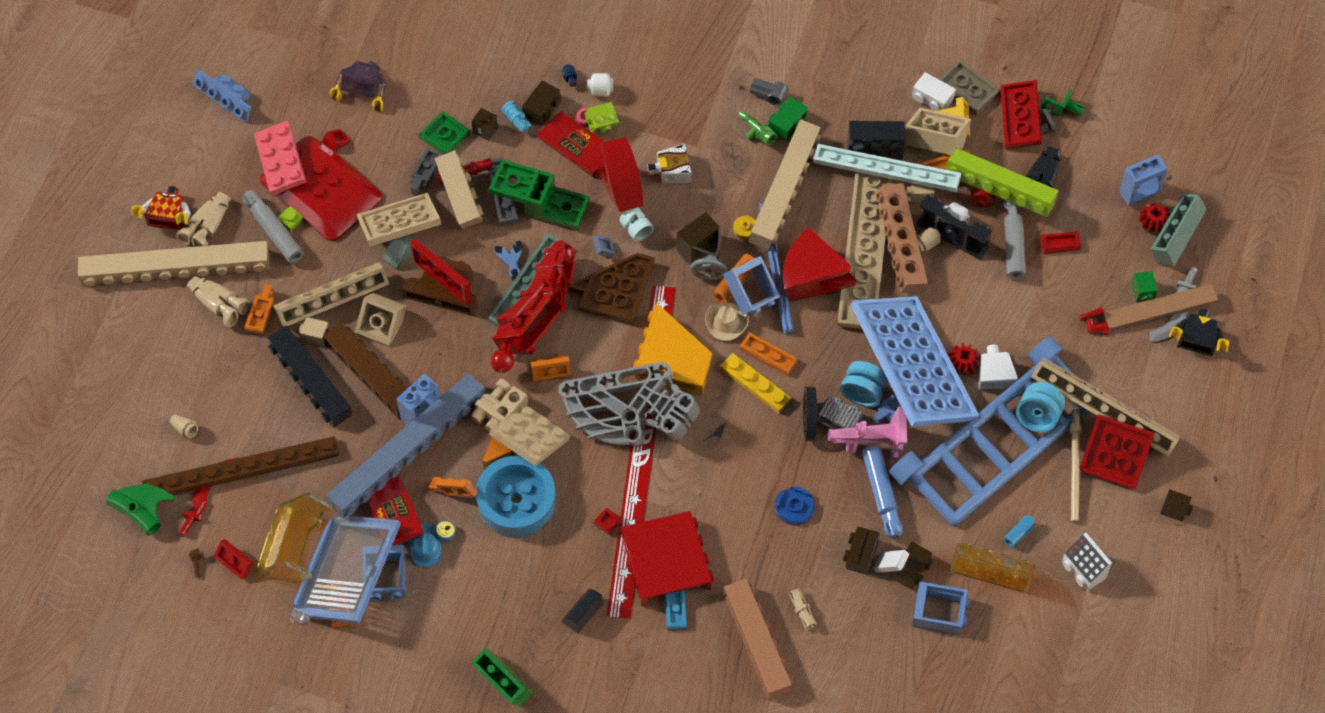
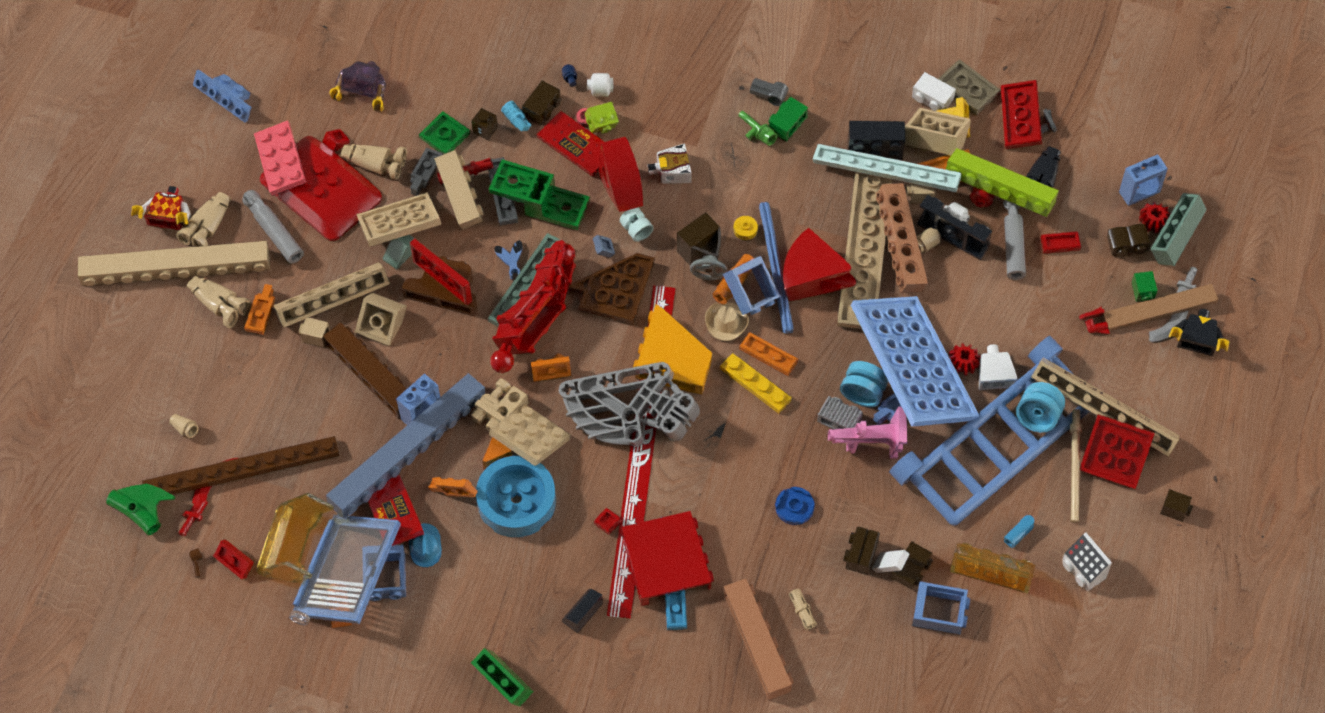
black brick [267,325,353,428] -> none
lime plate [278,206,304,232] -> none
tile [435,521,455,541] -> none
tan brick [748,119,821,250] -> none
black piece [803,386,817,442] -> none
medium blue piece [862,446,903,539] -> none
green bracket [1041,89,1085,117] -> none
none -> tan piece [340,144,407,180]
none -> dark brown brick [1107,224,1150,257]

